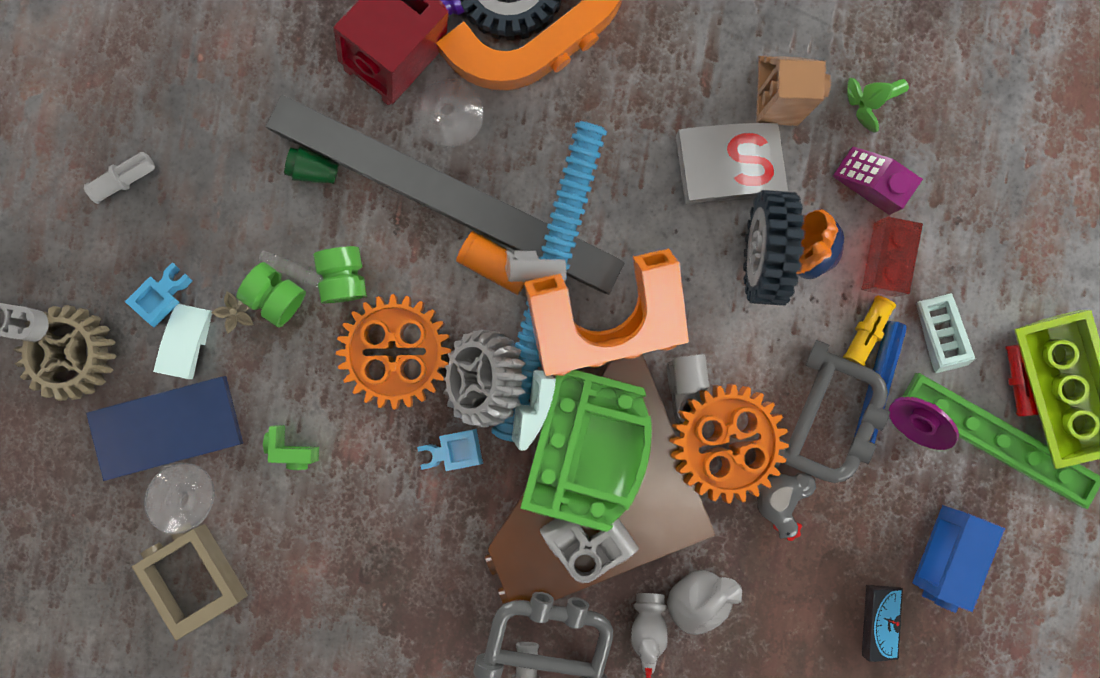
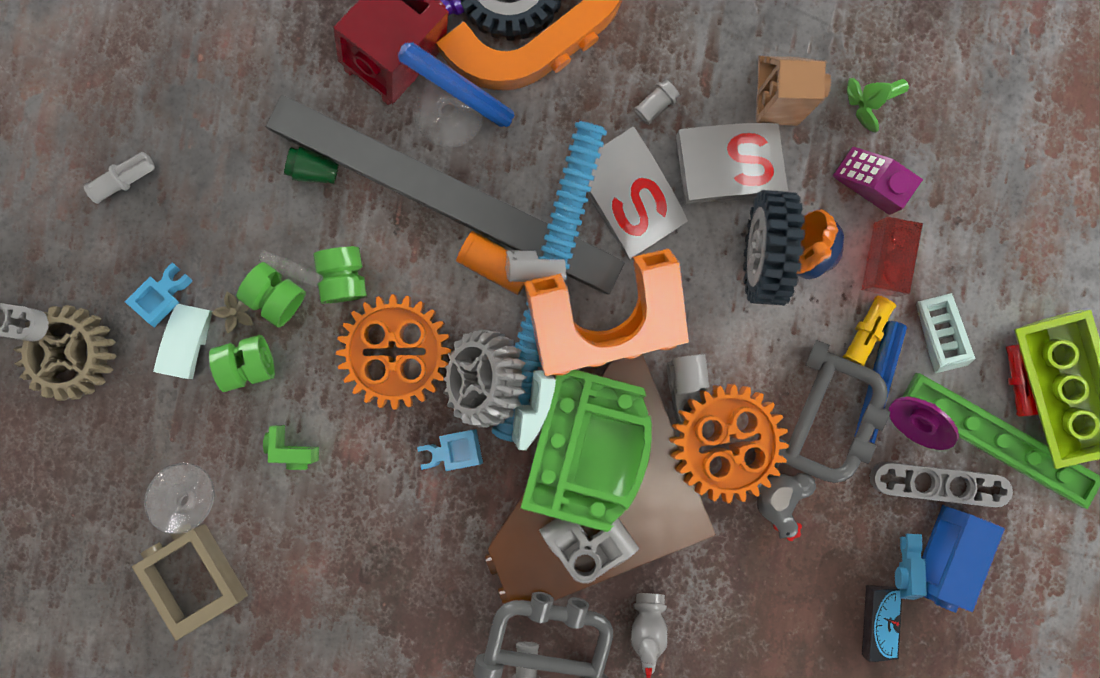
dark blue tile [86,376,244,481] -> none
light grey piece [667,570,742,635] -> none
none -> bright green wheel [209,335,275,392]
none -> blue axle [398,42,514,127]
none -> light grey slope [587,126,688,260]
none -> light grey pin [634,80,680,125]
none -> light grey beam [870,462,1013,507]
none -> dark azure plate [895,534,927,600]

